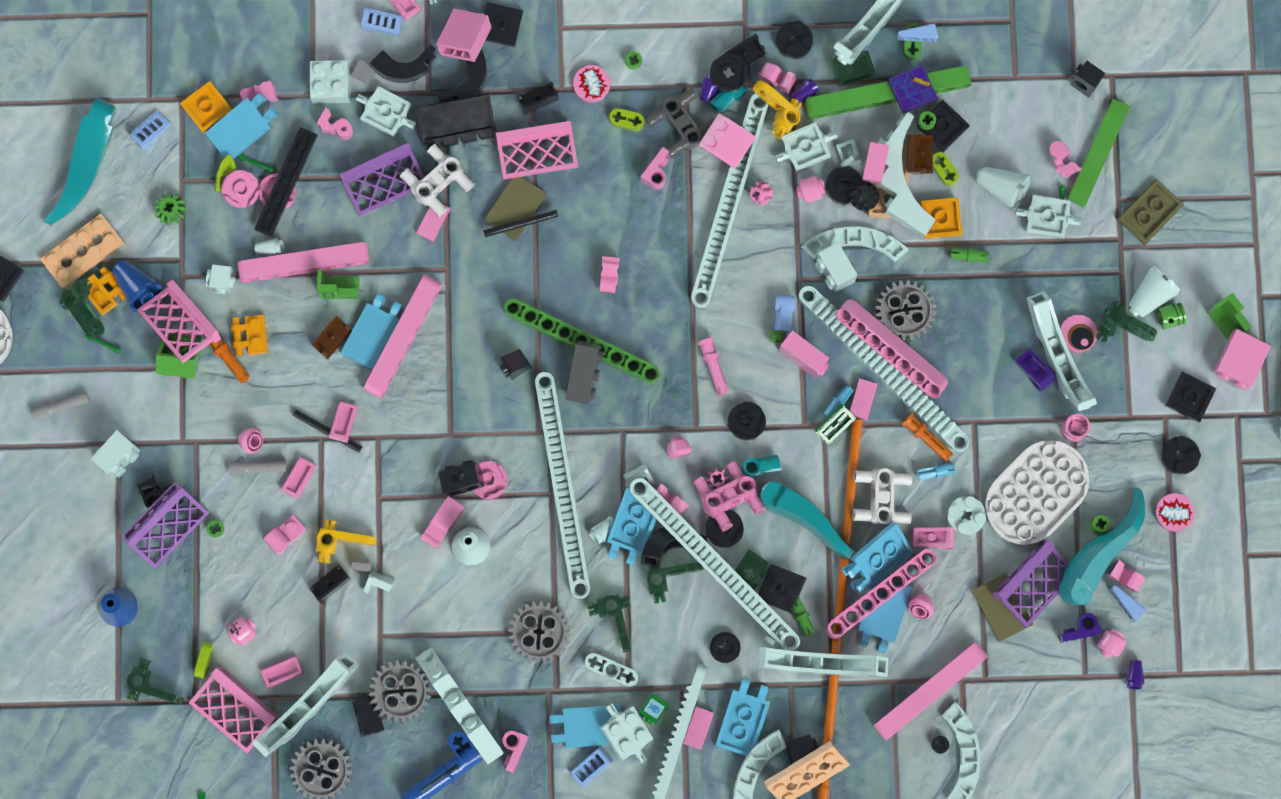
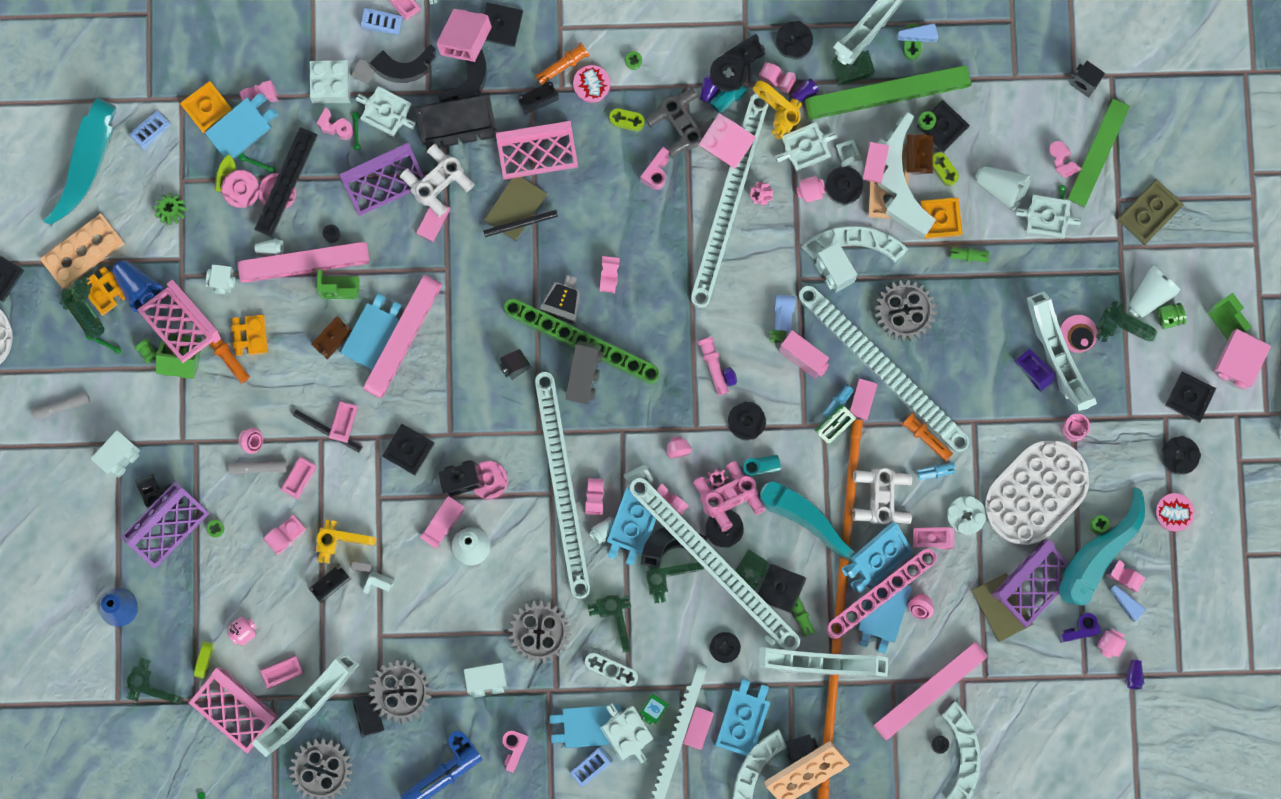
light aqua arch [416,647,504,764] -> none
bright pink beam [837,299,948,398] -> none
black gear [849,181,880,211] -> none
dark purple tile [887,64,938,114] -> none
none -> bright green bush [135,339,157,364]
none -> black bush [322,224,340,243]
none -> green hinge [352,112,361,150]
none -> black plate [382,423,435,476]
none -> light aqua brick [464,663,508,698]
none -> orange pin [535,42,590,86]
none -> torso [540,275,581,324]
none -> bright pink leg [585,478,604,516]
none -> dark purple tile [722,367,737,387]

